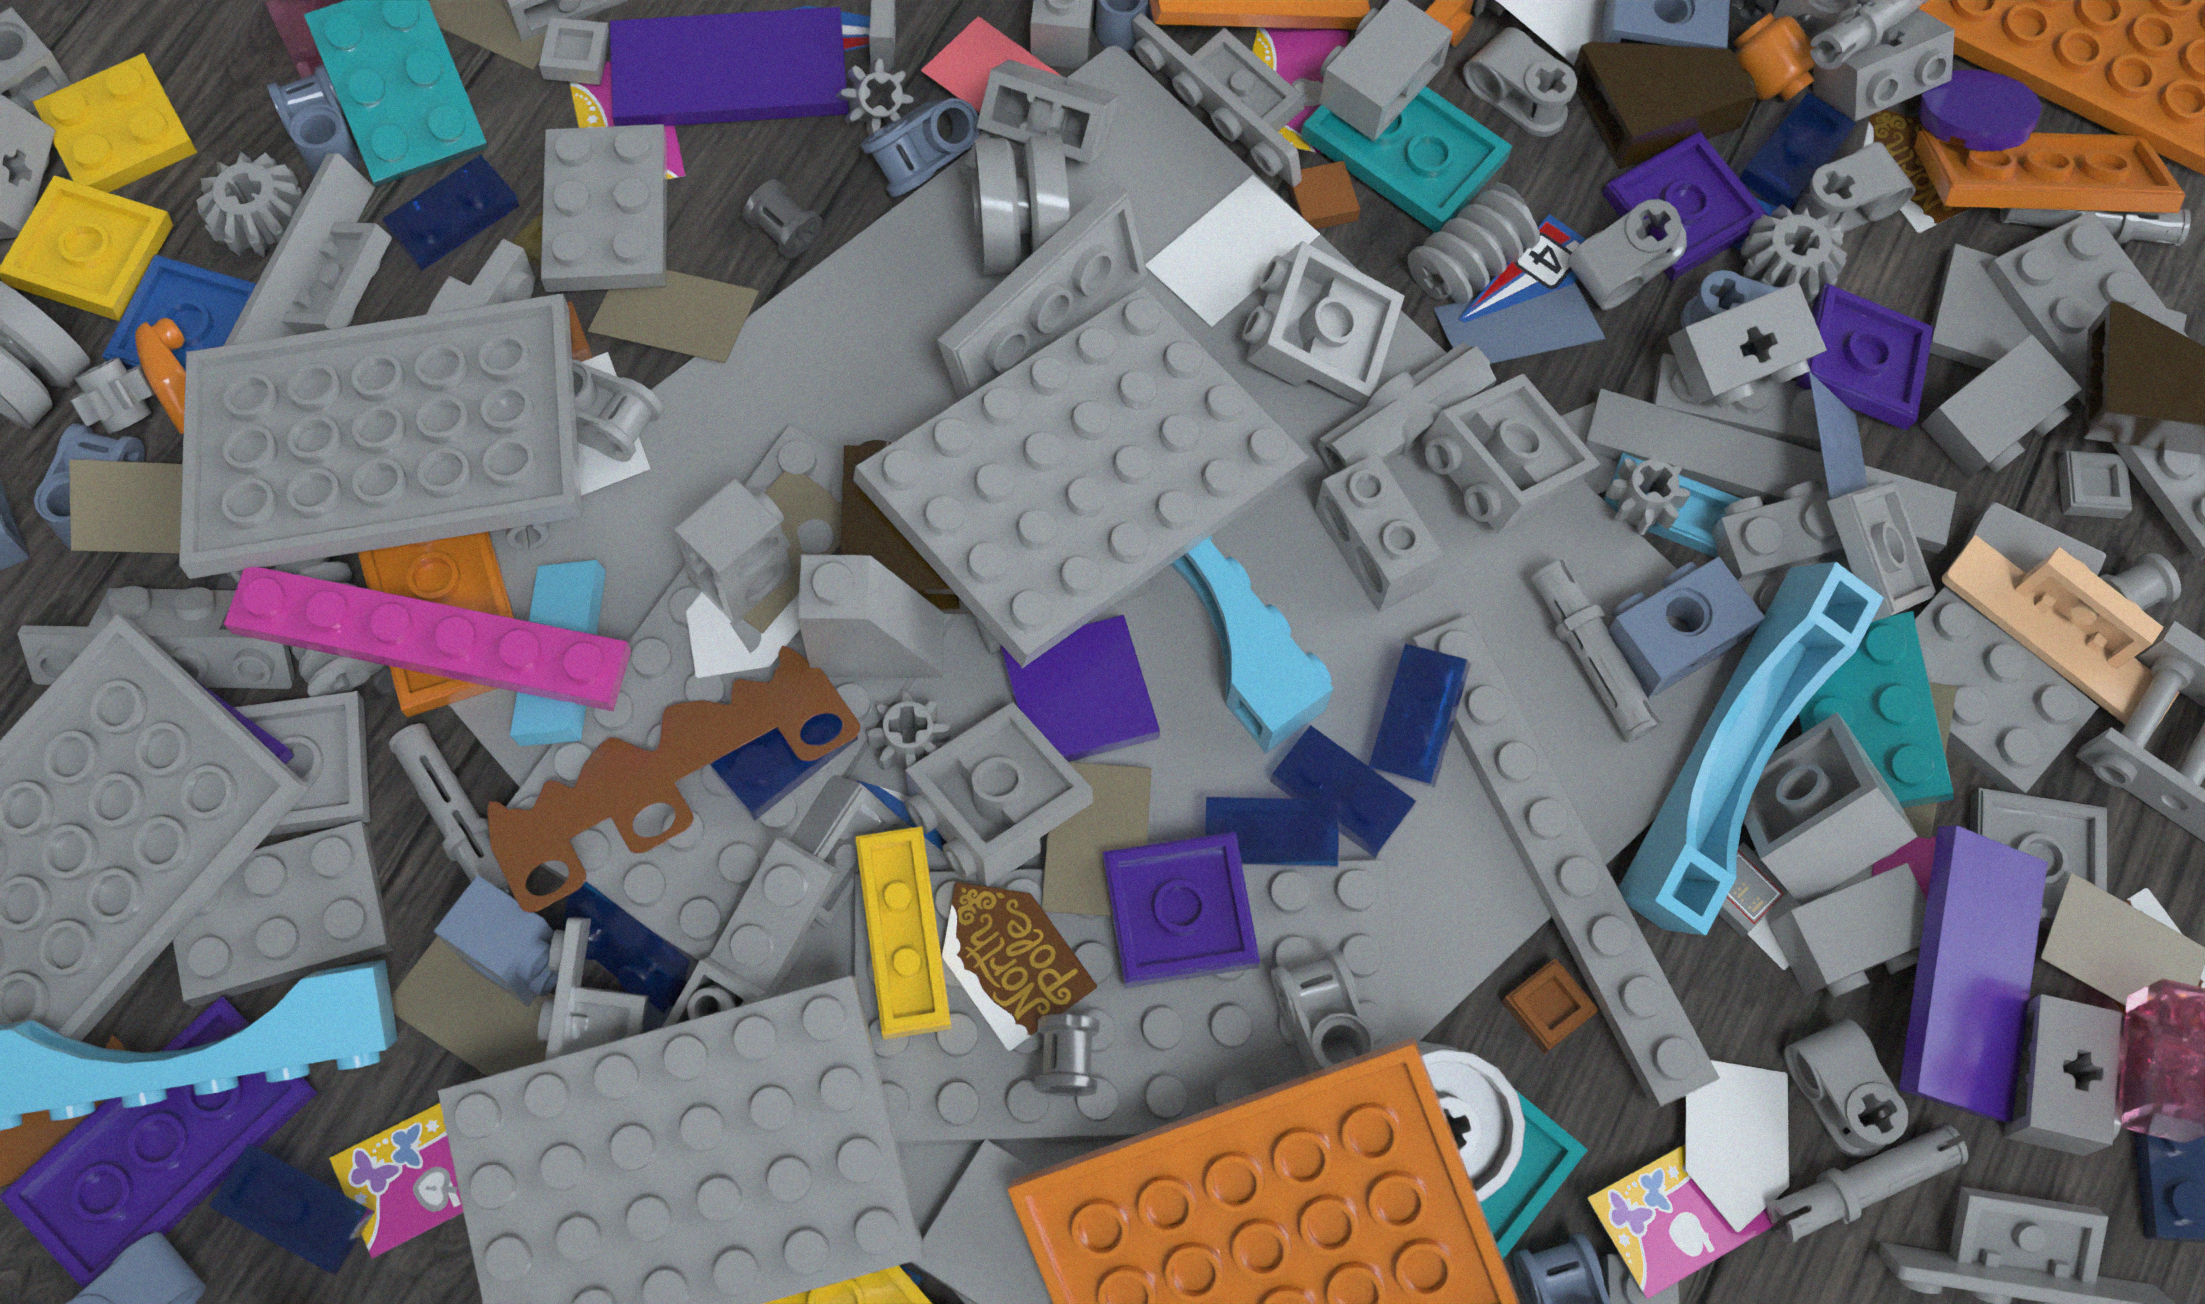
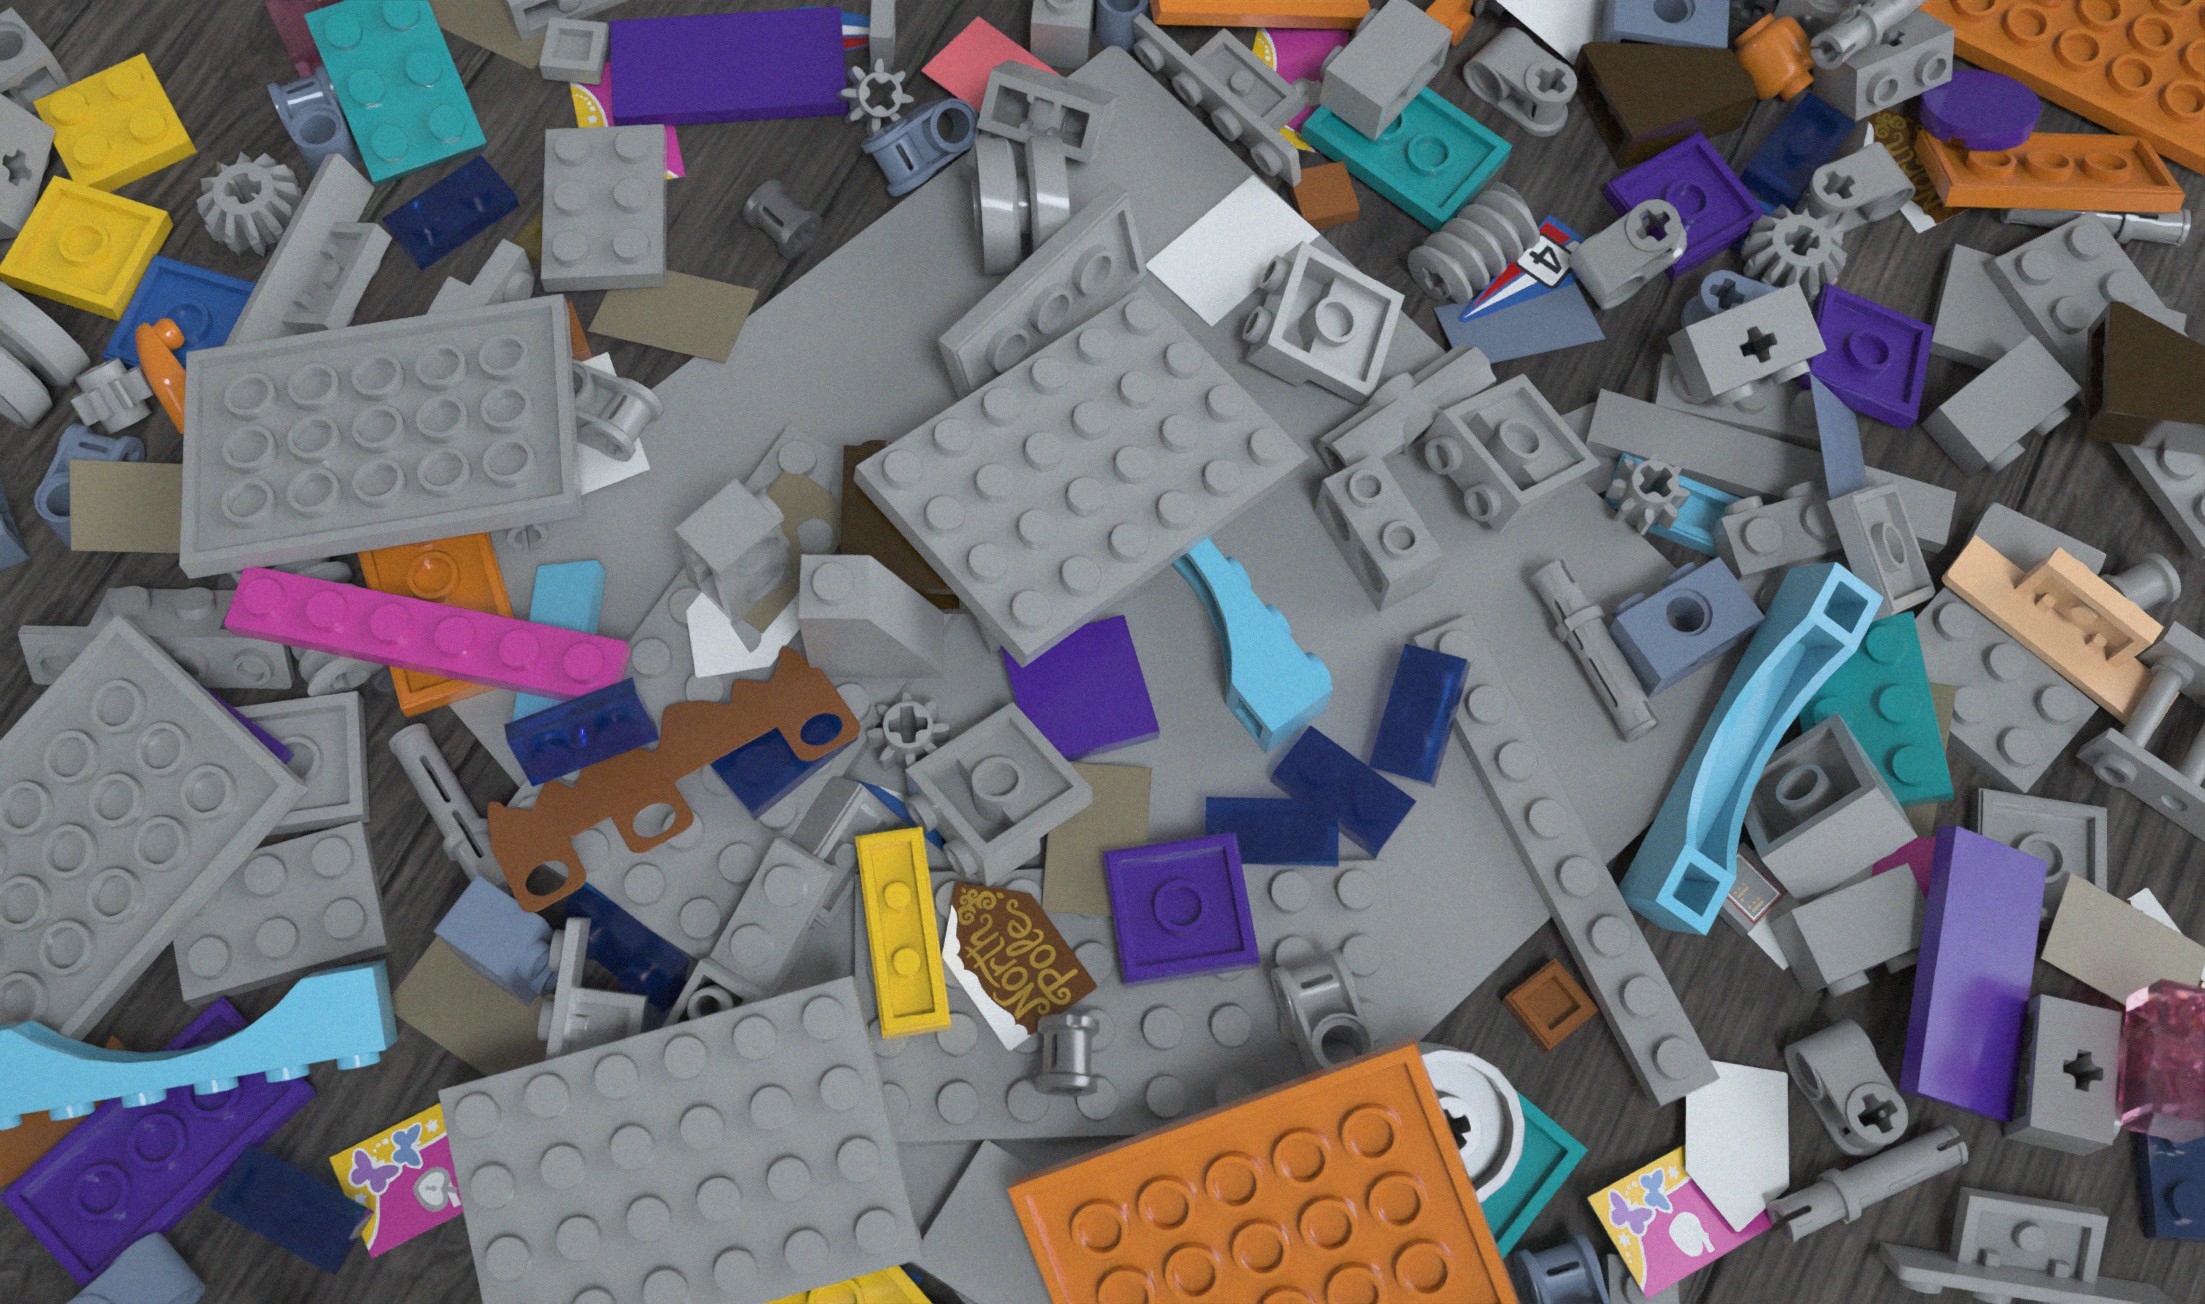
light grey tile [2058,451,2132,519] -> none
none -> clear blue plate [504,677,659,787]

